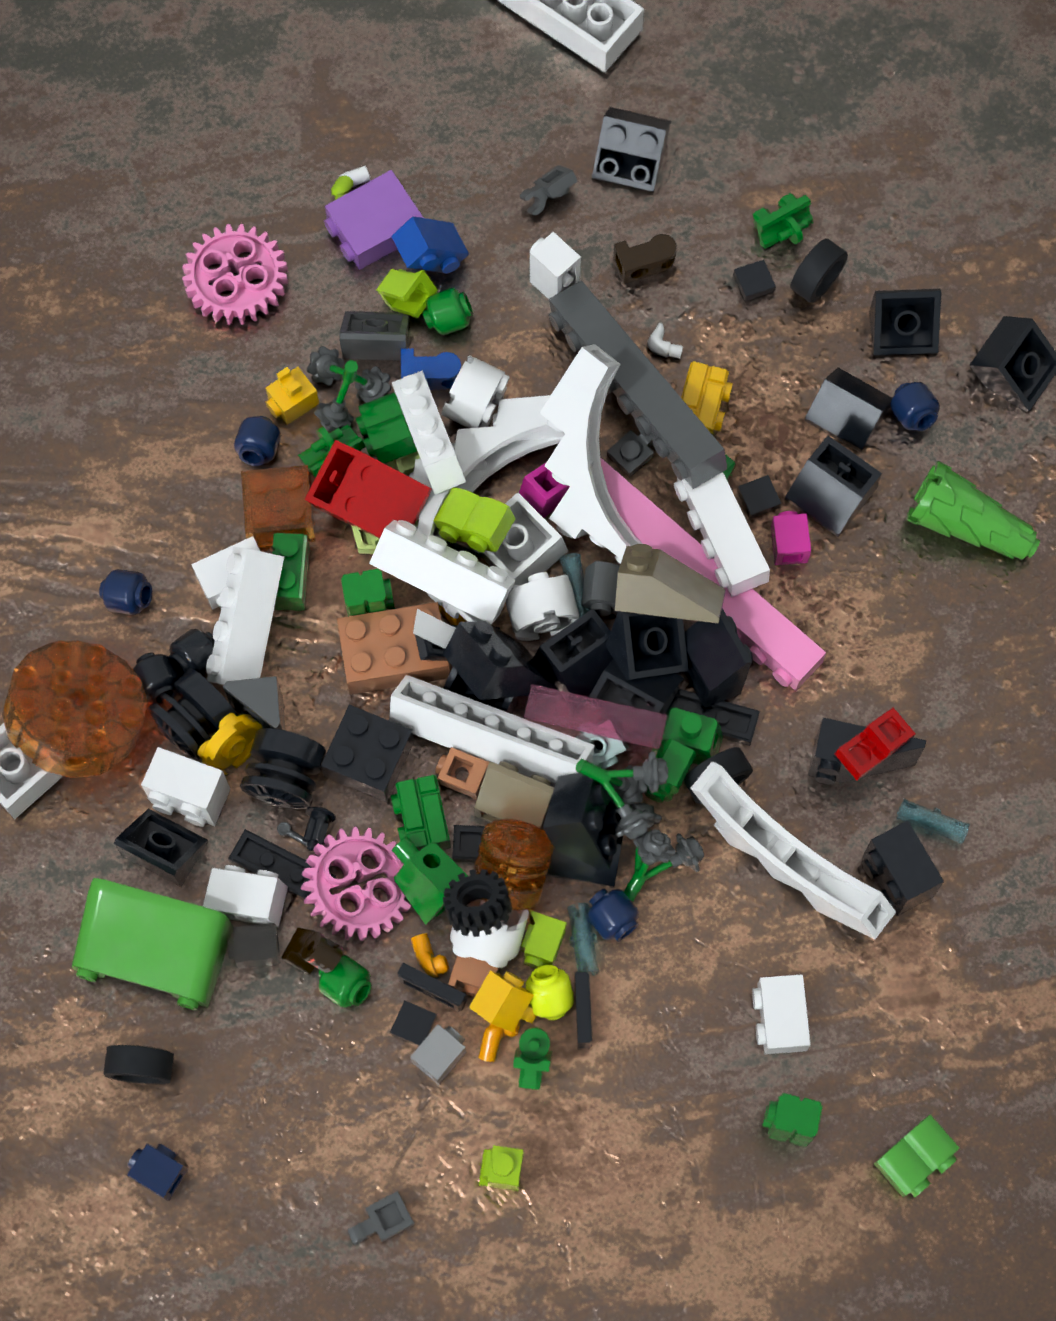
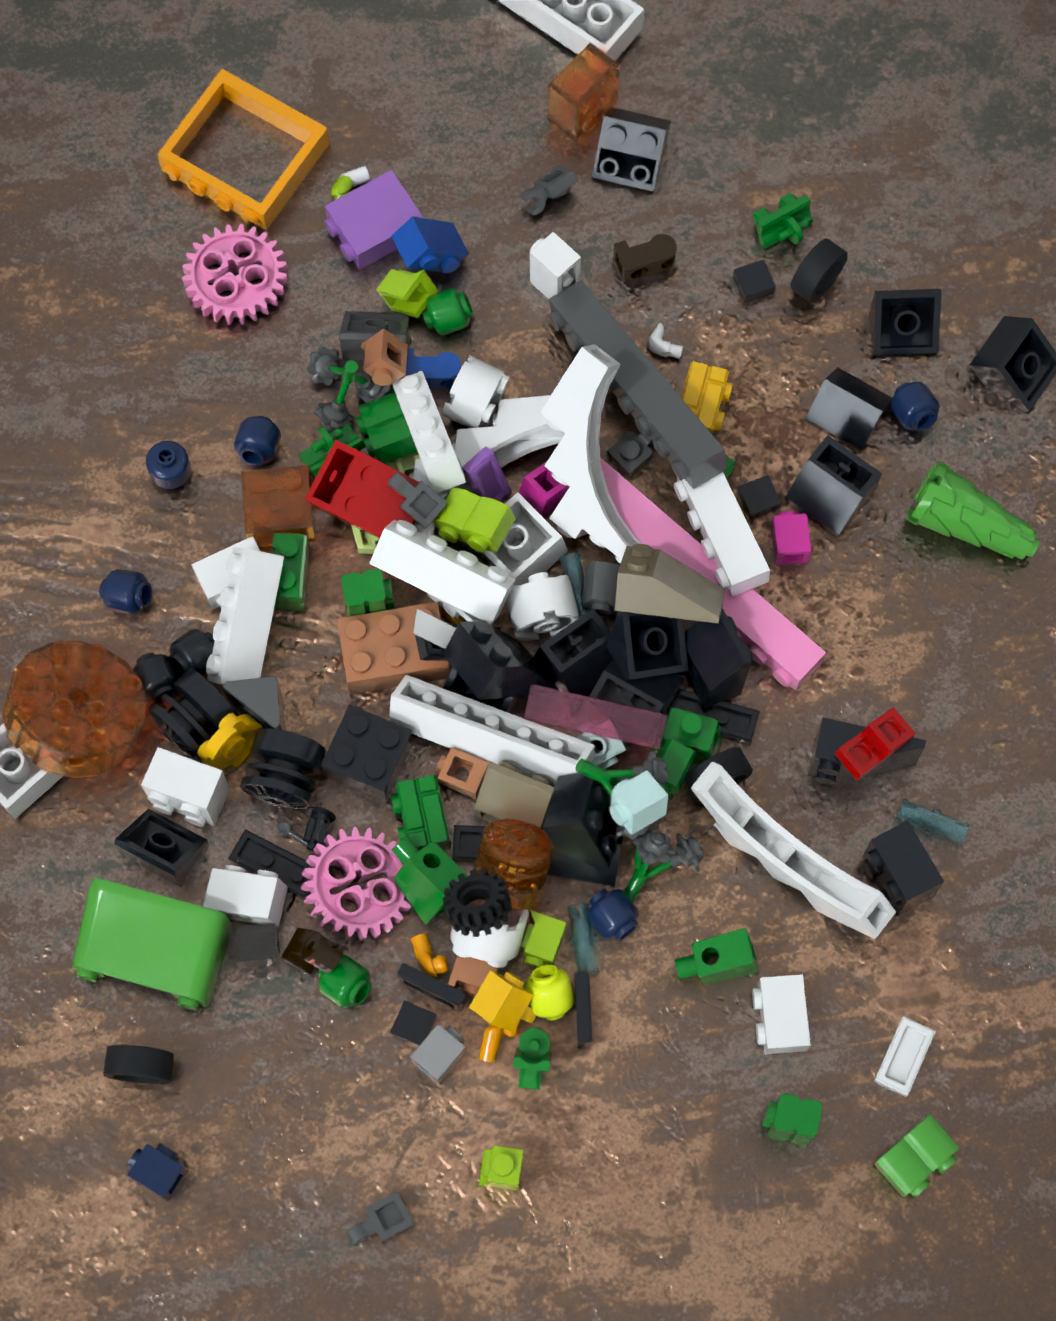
yellow brick [265,366,319,425] -> none
none -> dark blue head [146,441,191,489]
none -> light orange window [157,69,330,230]
none -> nougat brick [361,329,408,386]
none -> dark grey plate [386,473,448,529]
none -> medium lavender tile [462,446,512,502]
none -> clear orange brick [548,42,620,140]
none -> light aqua brick [610,770,668,835]
none -> green torso [674,928,760,985]
none -> white tile [873,1016,936,1097]

